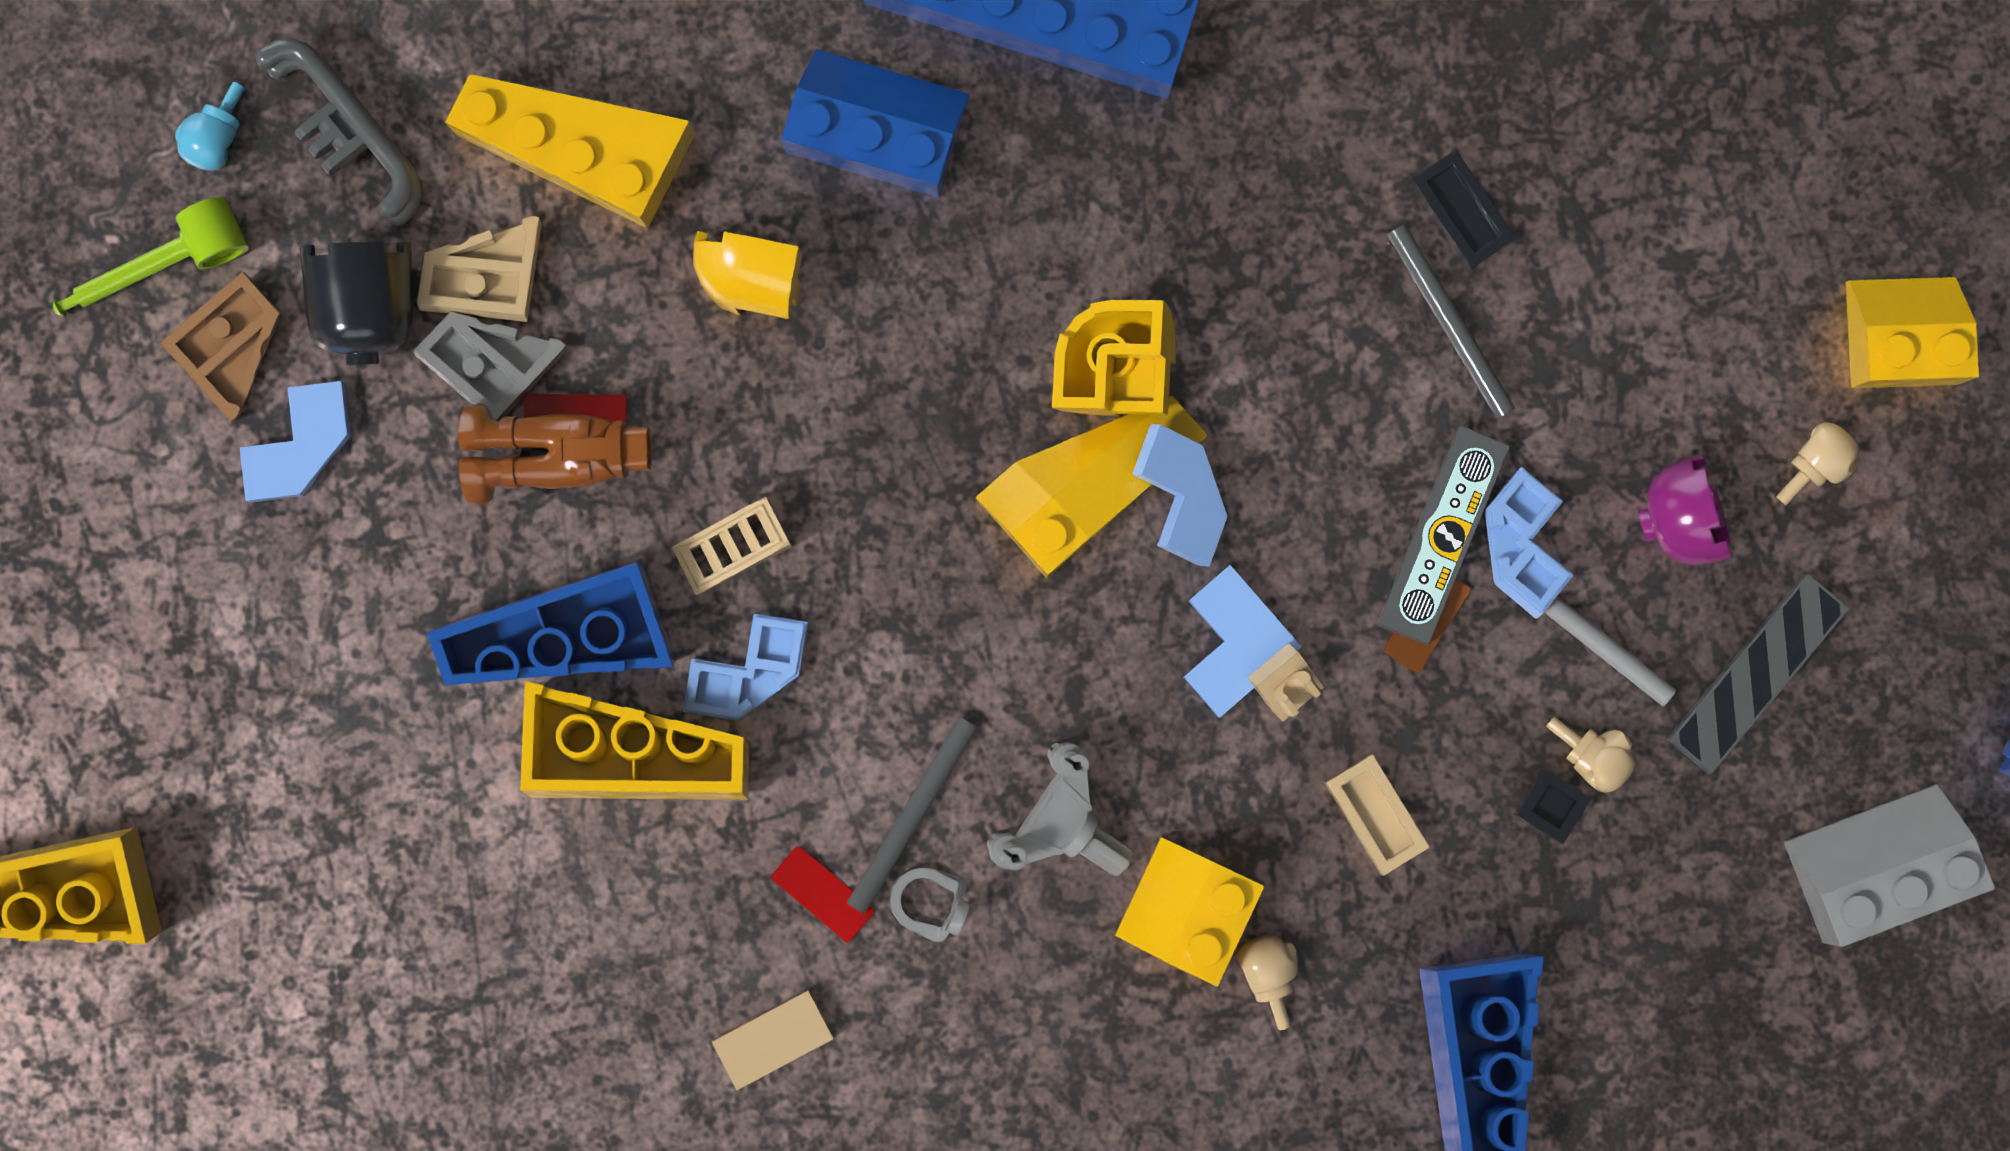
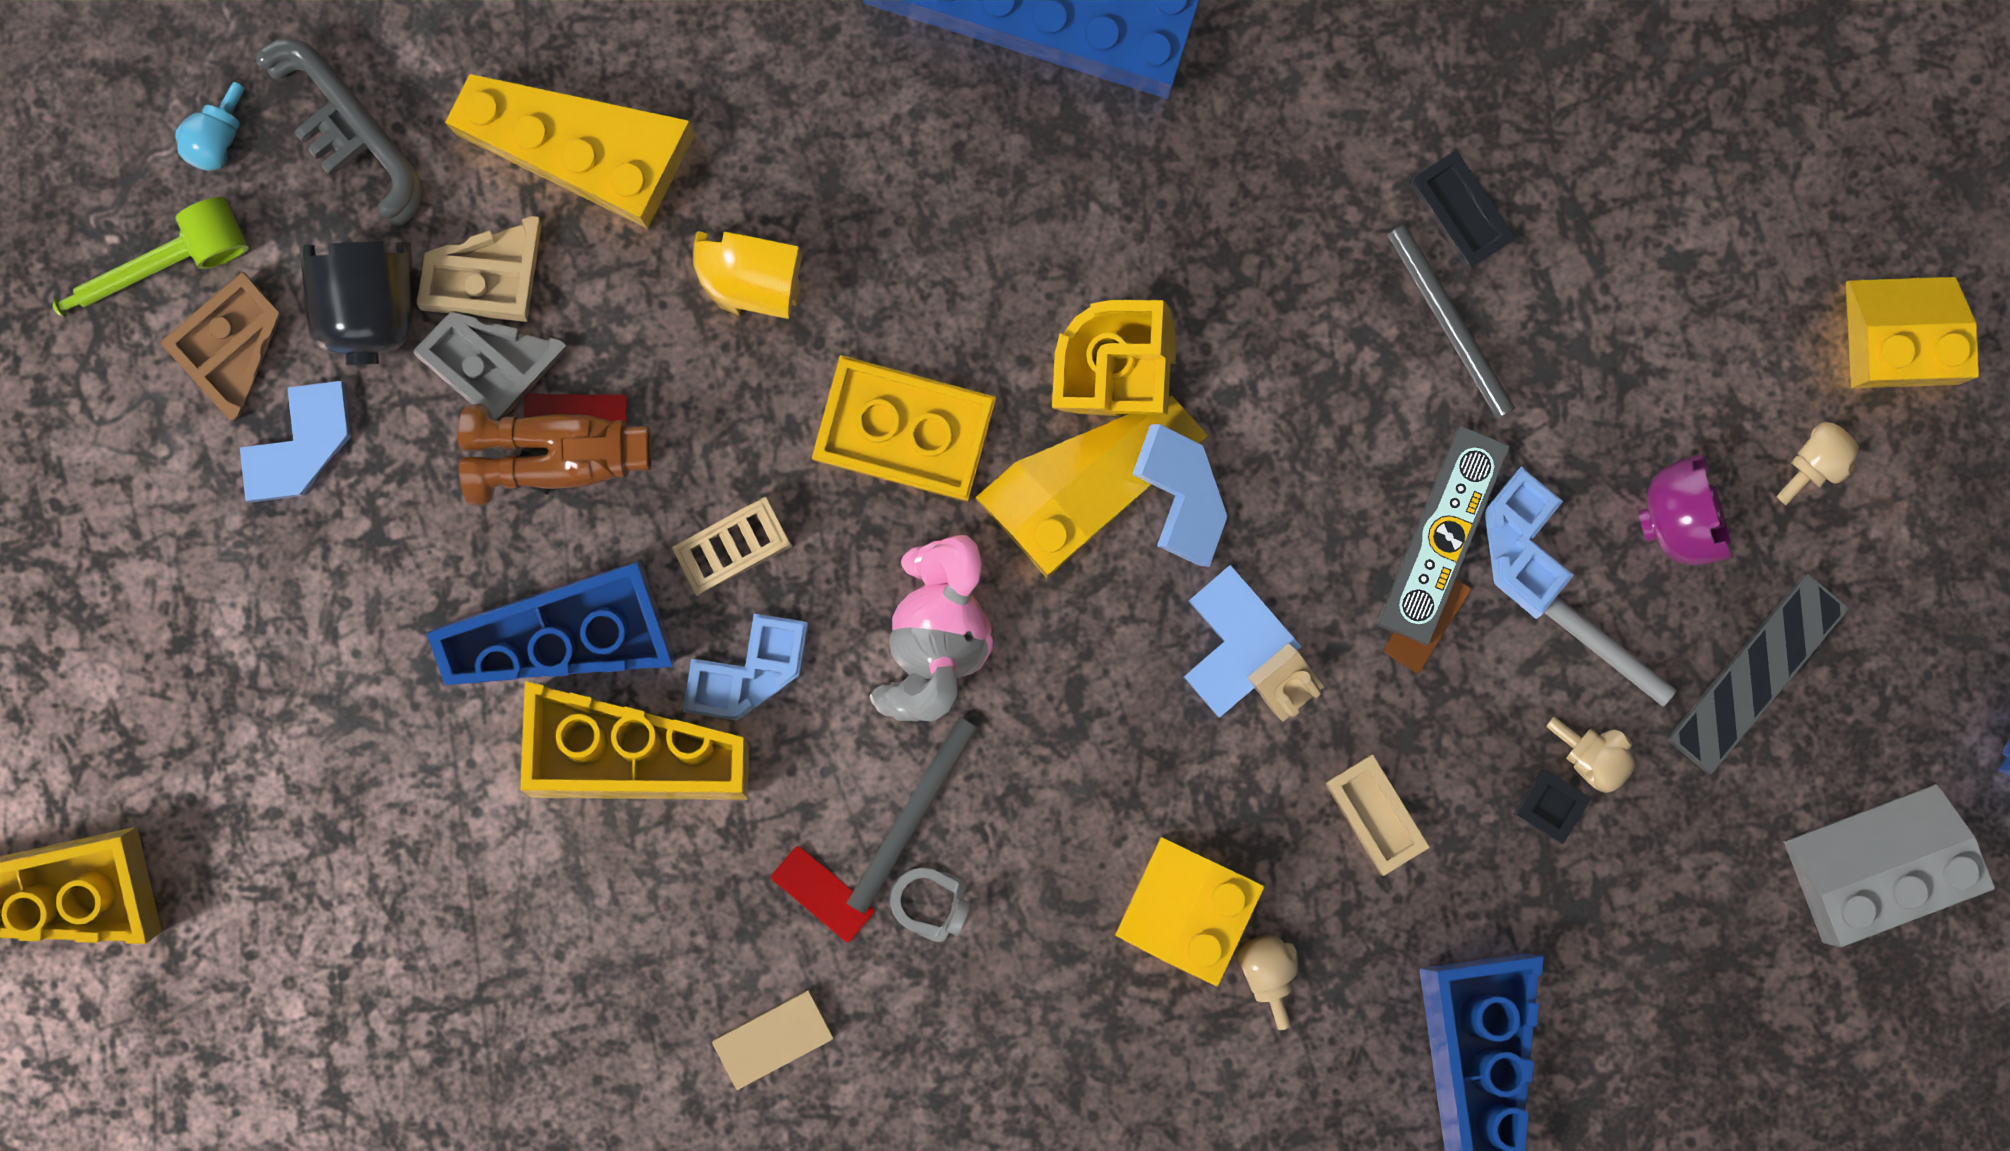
blue slope [781,49,969,198] -> none
light grey axle [987,742,1133,876] -> none
none -> yellow tile [811,355,996,502]
none -> hair [870,535,994,722]

